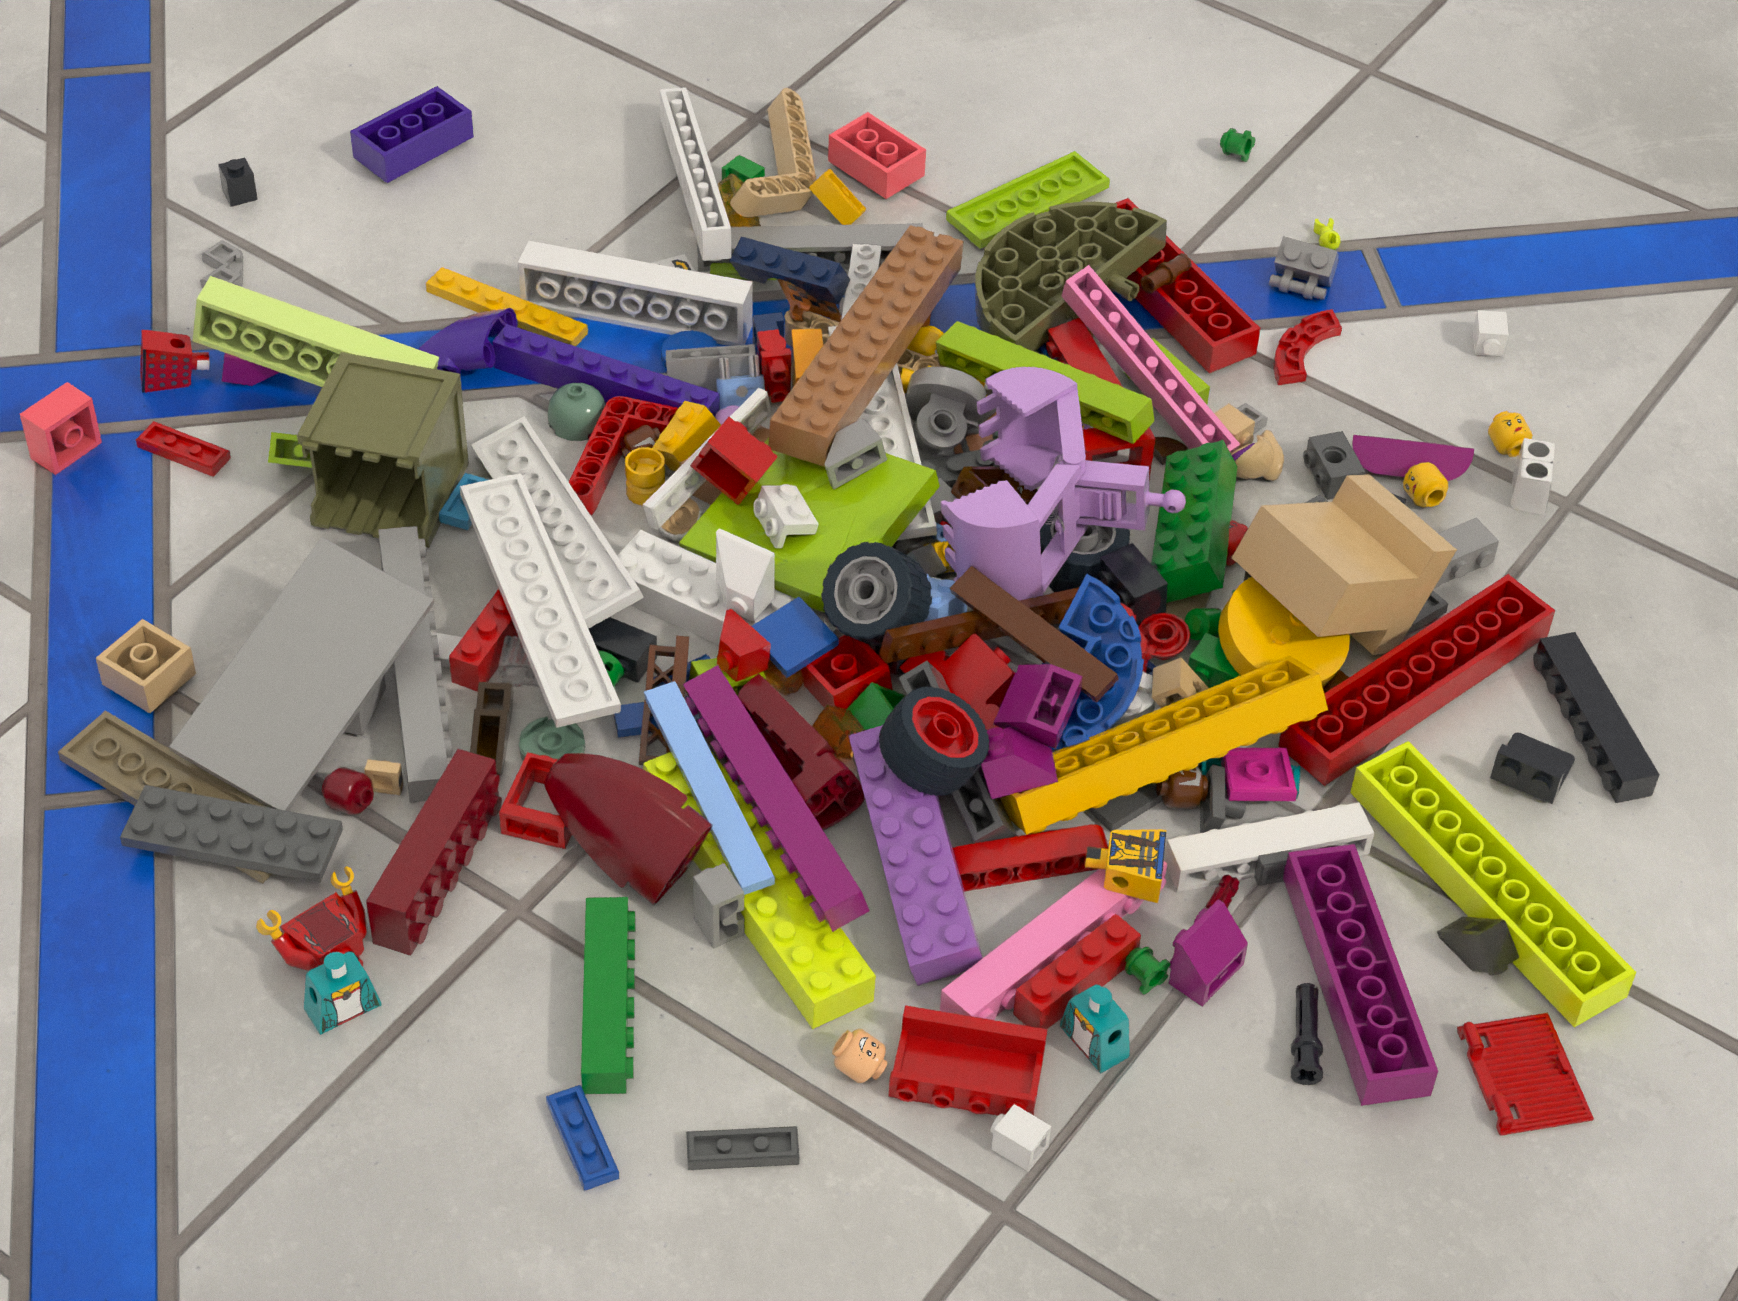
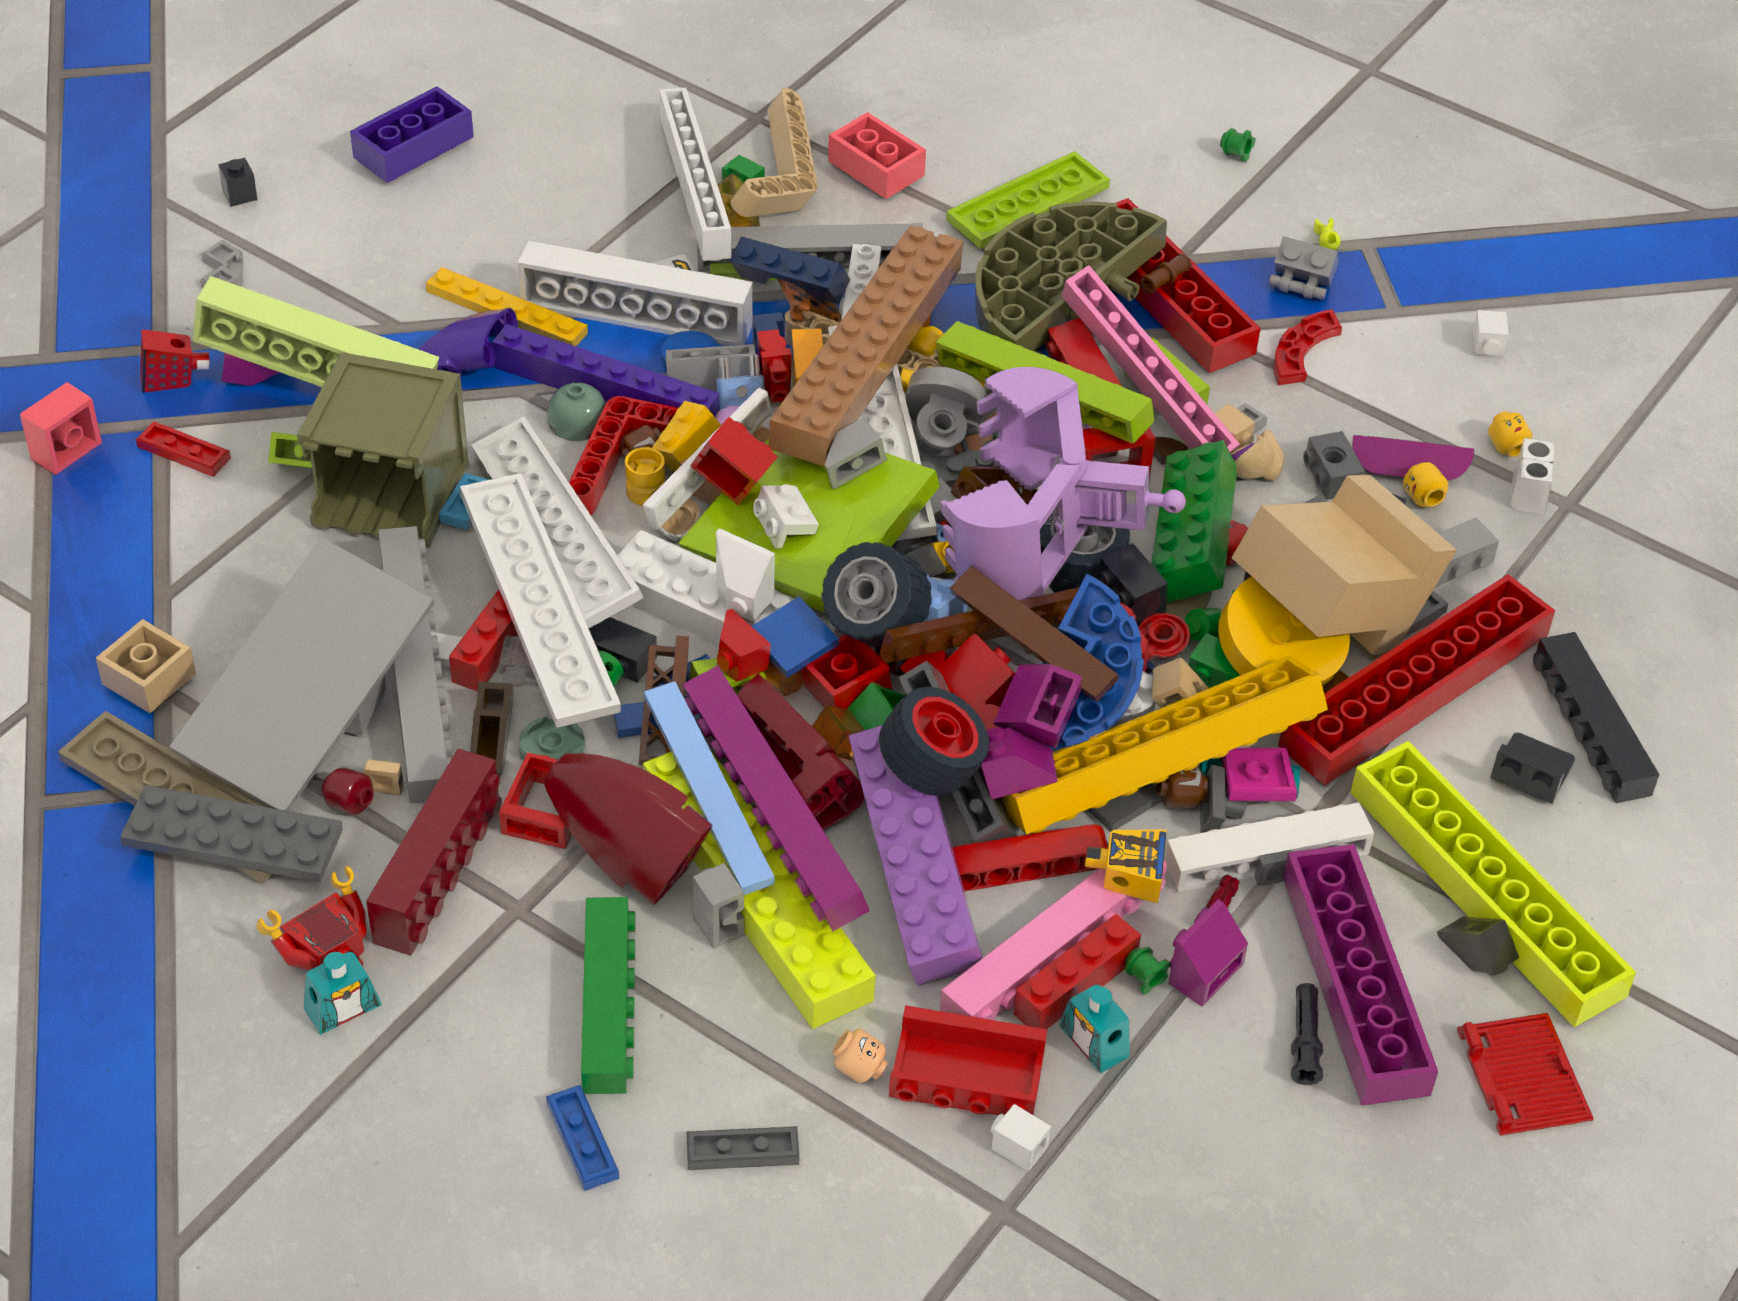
yellow slope [809,169,866,225] -> none

